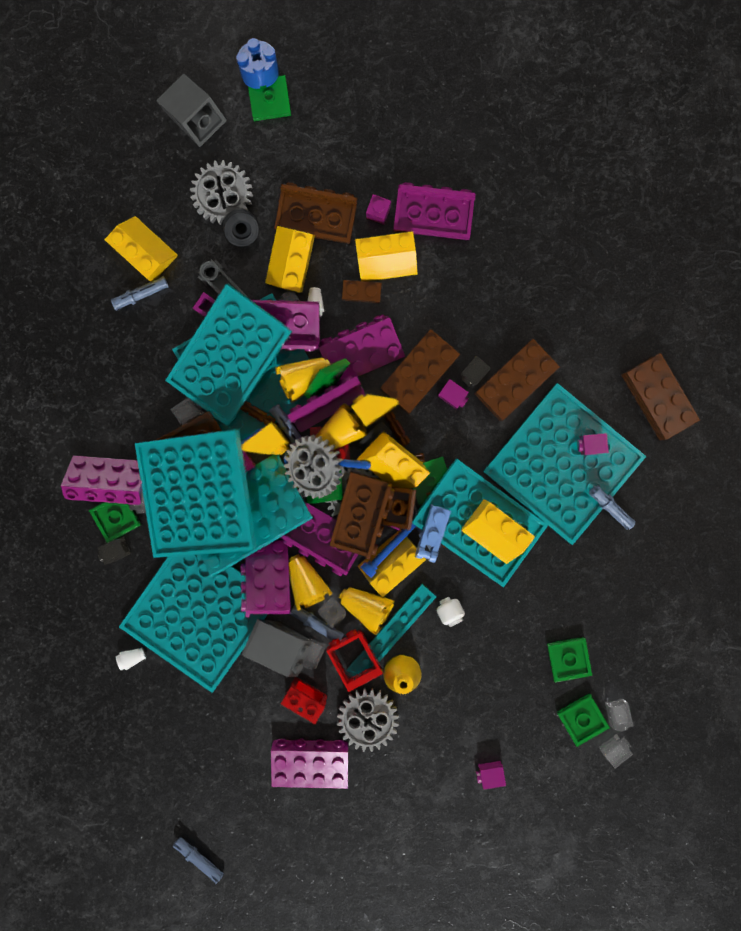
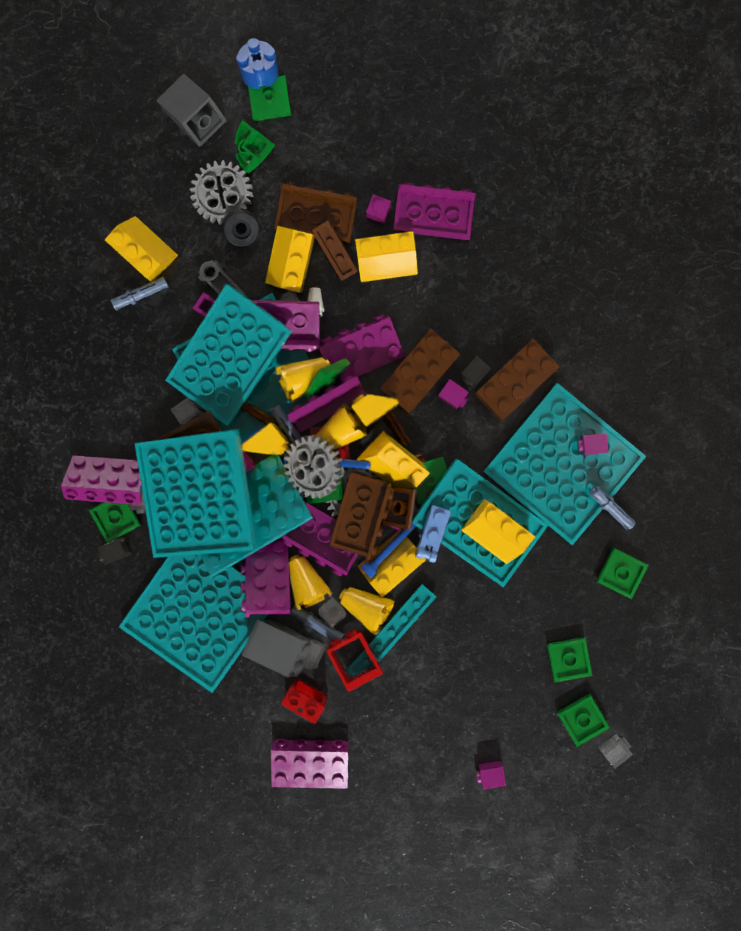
white cone [116,648,146,670] -> none
sand blue pin [173,836,224,884] -> none
light grey gear [337,688,399,752] -> none
reddish brown plate [342,280,382,303] -> none
yellow cone [383,655,421,694] -> none
white head [436,597,465,627] -> none
clear brick [605,699,633,731] -> none
reddish brown brick [622,353,700,440] -> none
none -> green brick [235,120,275,174]
none -> reddish brown plate [311,219,358,281]
none -> green plate [596,548,649,599]

